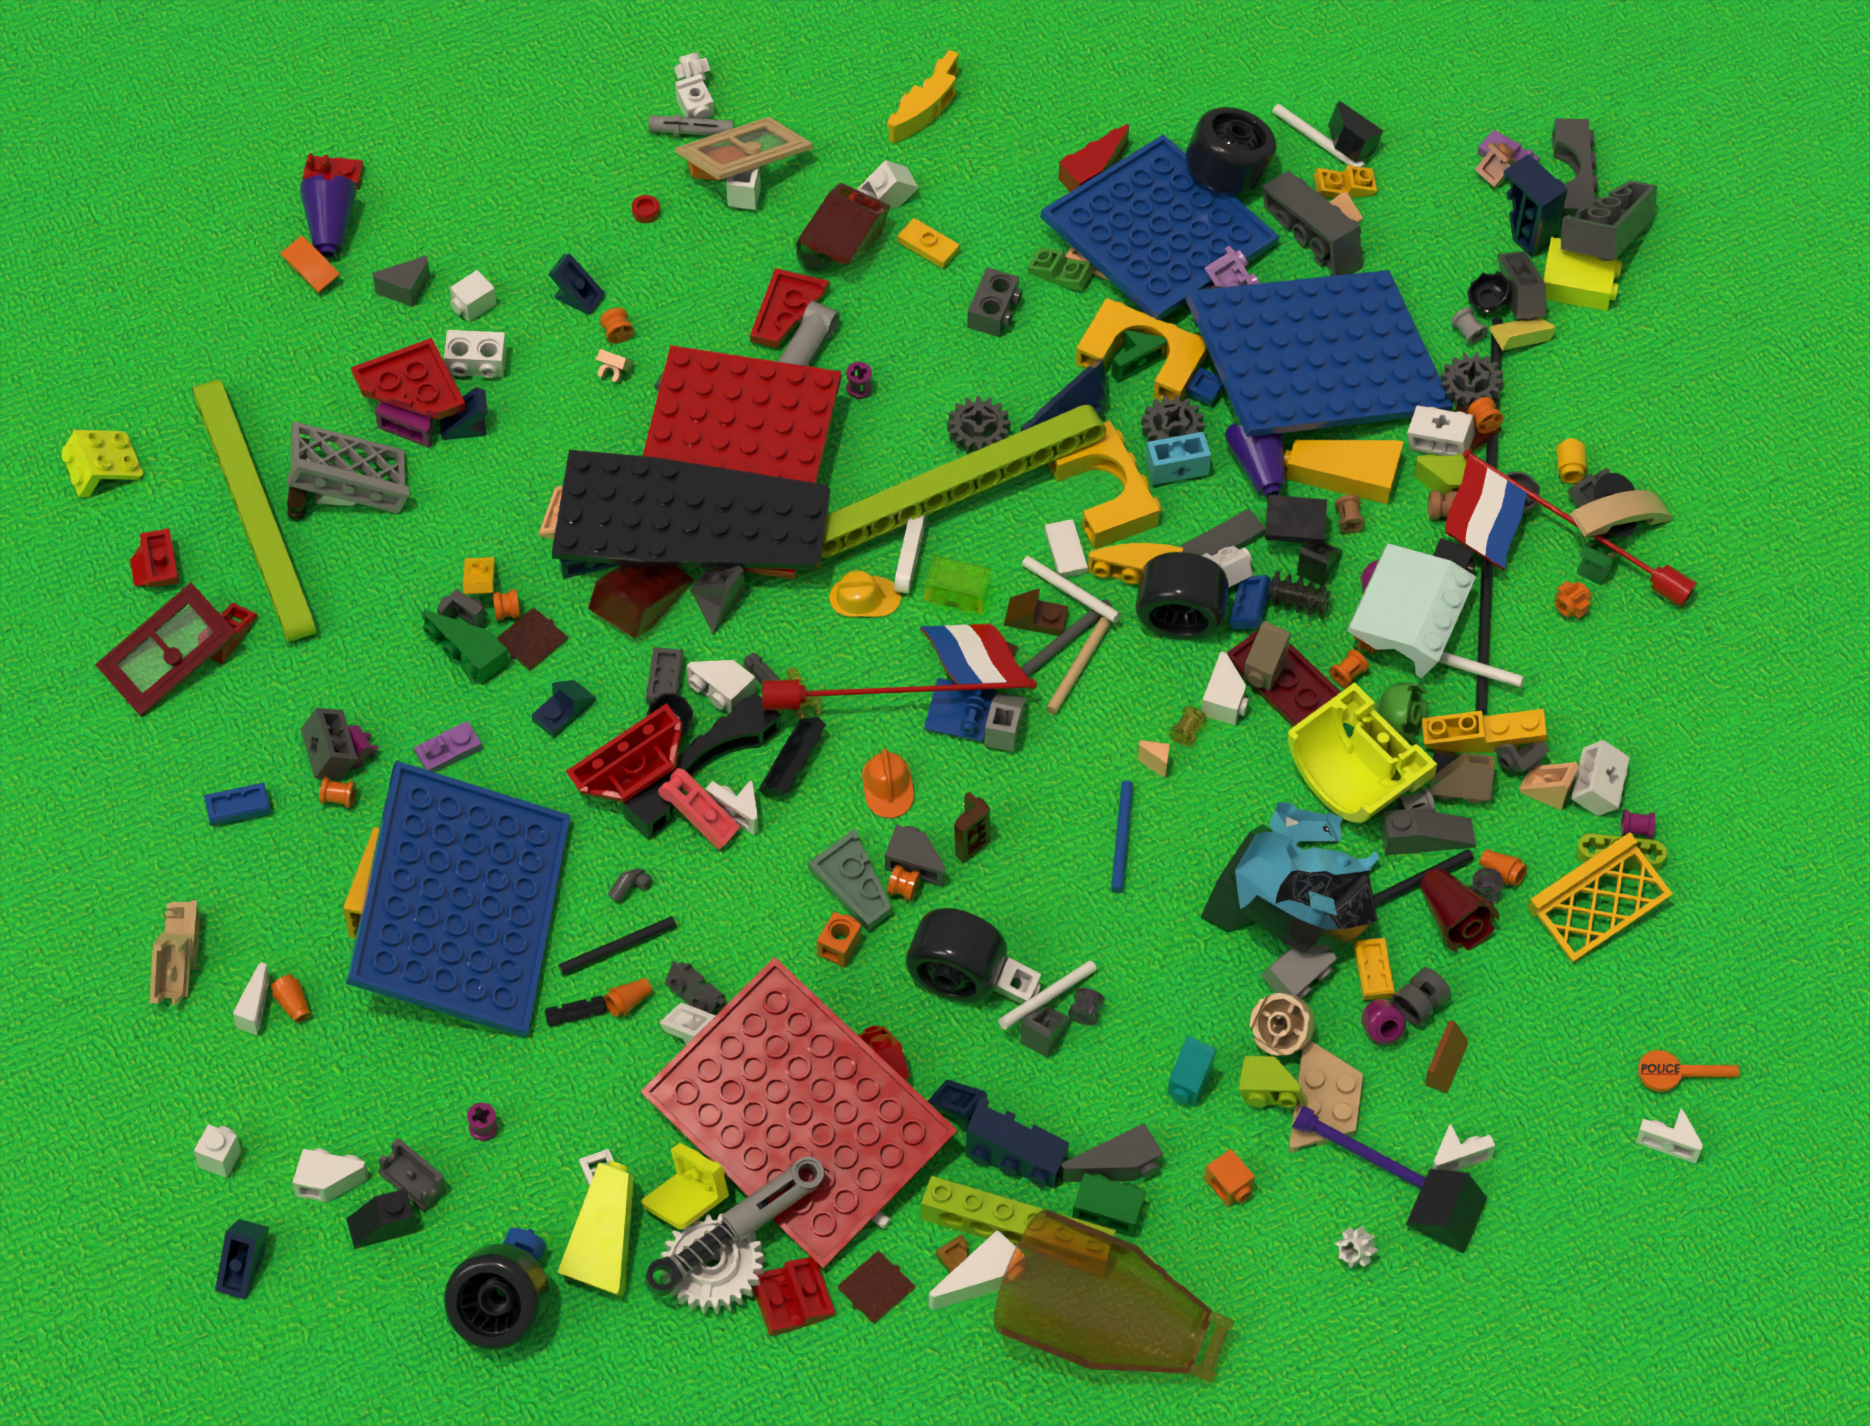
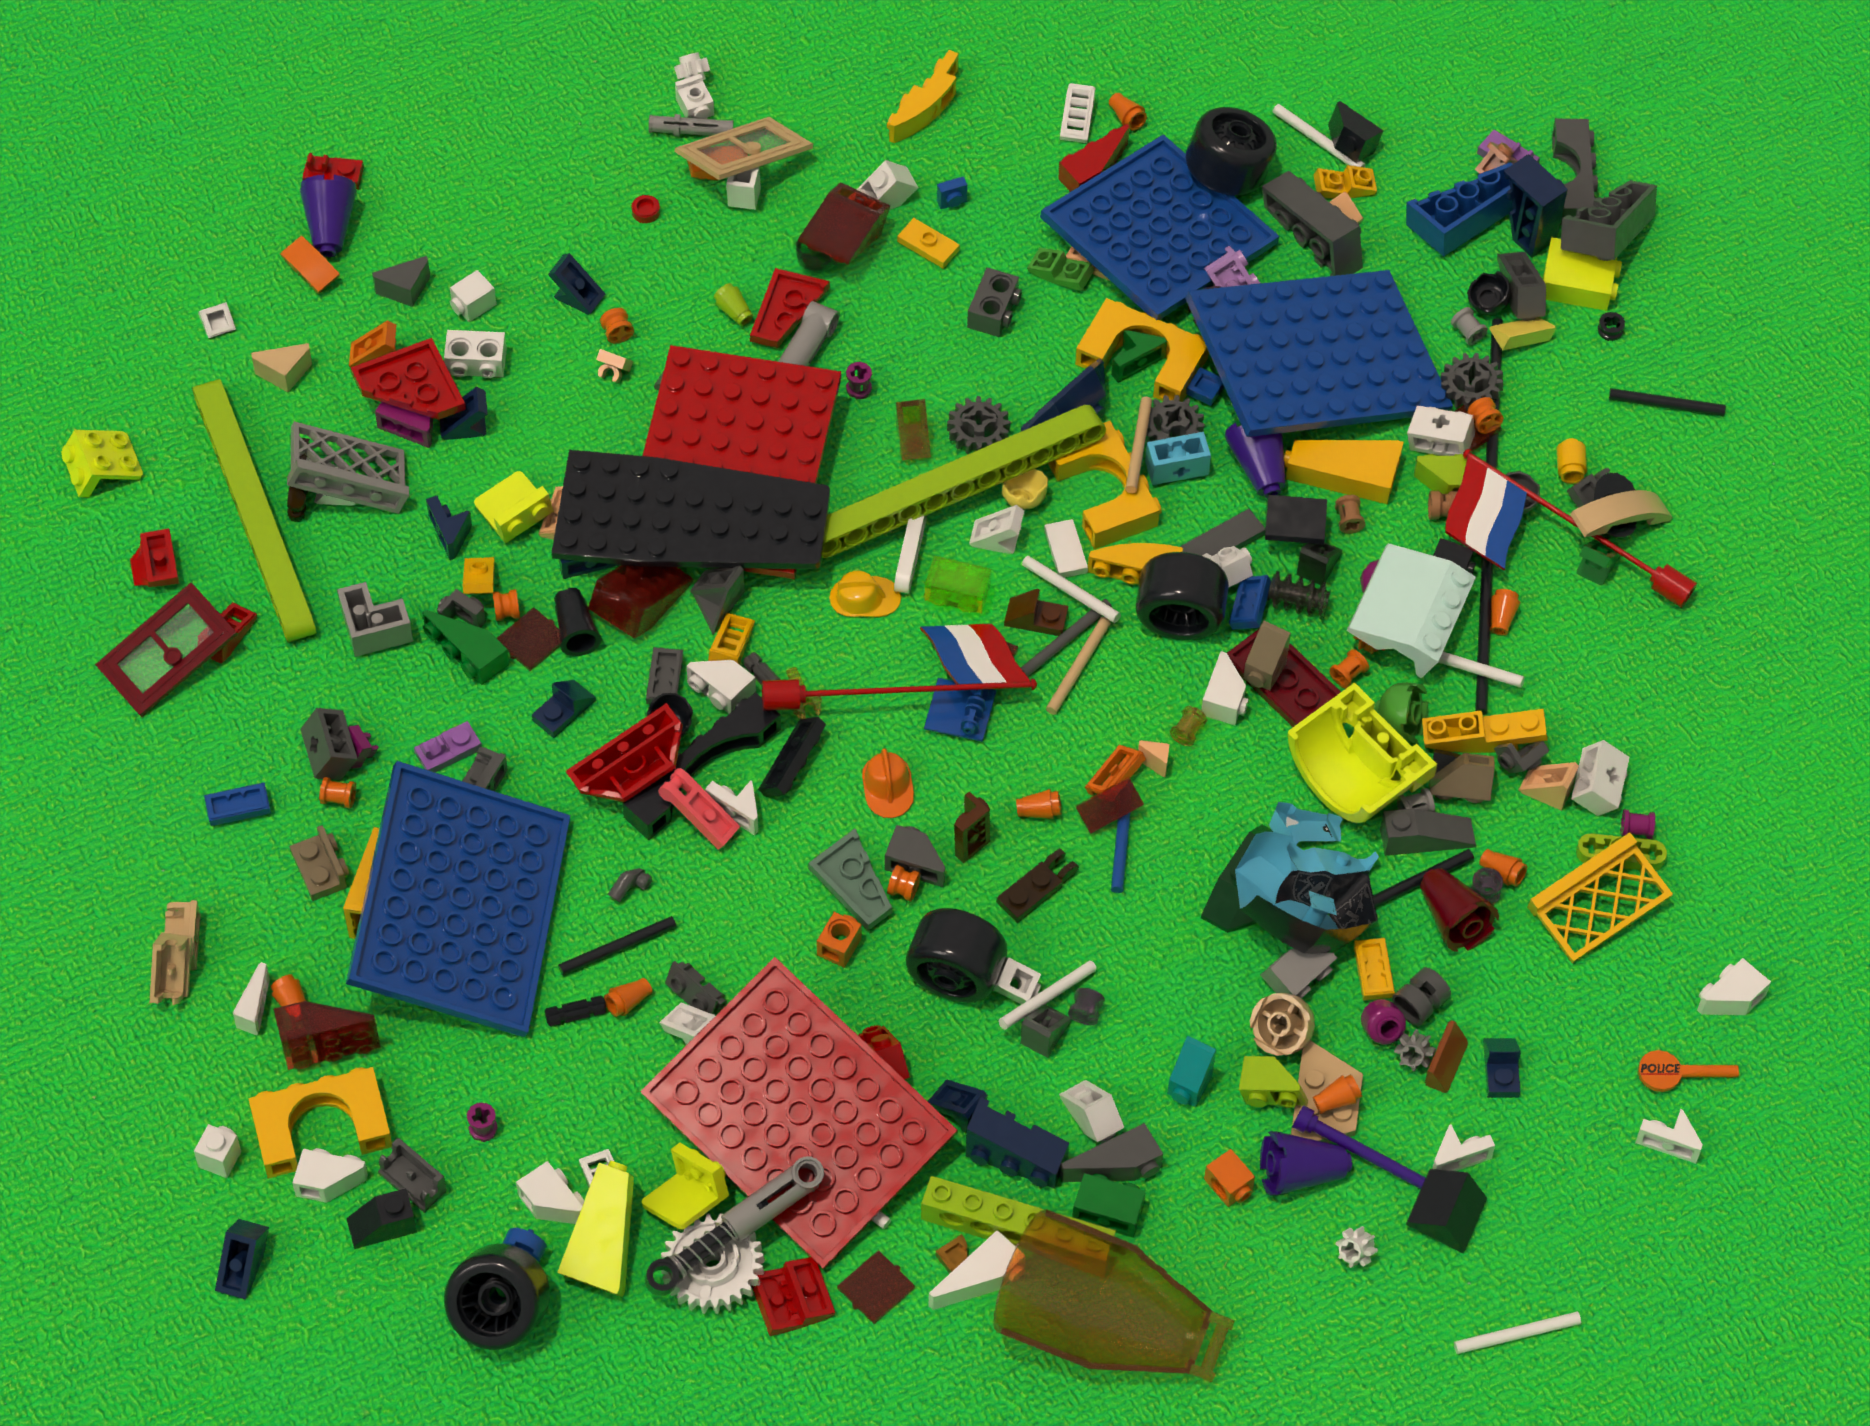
slope [984,692,1027,752] -> none
orange gear [1554,581,1592,618] -> none
none -> white slope [198,302,236,339]
none -> yellow arch [248,1067,392,1179]
none -> tan slope [251,343,312,392]
none -> clear red slope [274,1001,381,1070]
none -> dark tan bracket [289,825,349,901]
none -> brick [337,582,413,657]
none -> orange slope [349,320,397,368]
none -> dark blue slope [426,495,472,560]
none -> dark grey hinge [462,747,508,791]
none -> neon yellow bracket [474,471,554,544]
none -> white slope [516,1161,584,1224]
none -> black plant [554,588,602,656]
none -> yellow slope [708,613,755,665]
none -> lime cone [714,283,753,326]
none -> clear orange slope [896,399,931,460]
none -> plate [937,176,967,209]
none -> white slope [969,505,1024,554]
none -> dark brown hinge [996,848,1079,923]
none -> light yellow hair [1002,469,1048,510]
none -> orange cone [1016,789,1062,819]
none -> white slope [1059,1080,1124,1142]
none -> white slope [1060,83,1096,143]
none -> clear red plate [1076,777,1144,834]
none -> orange tile [1085,744,1146,802]
none -> orange cone [1109,93,1147,131]
none -> tan bar [1125,397,1152,493]
none -> dark purple cone [1260,1131,1352,1196]
none -> orange cone [1312,1074,1362,1114]
none -> light grey gear [1394,1029,1436,1071]
none -> wedge [1406,162,1513,256]
none -> white bar [1454,1311,1581,1354]
none -> dark blue slope [1483,1038,1521,1098]
none -> orange cone [1490,589,1520,635]
none -> black bush [1598,312,1625,341]
none -> black bar [1609,388,1726,416]
none -> white slope [1697,958,1771,1015]

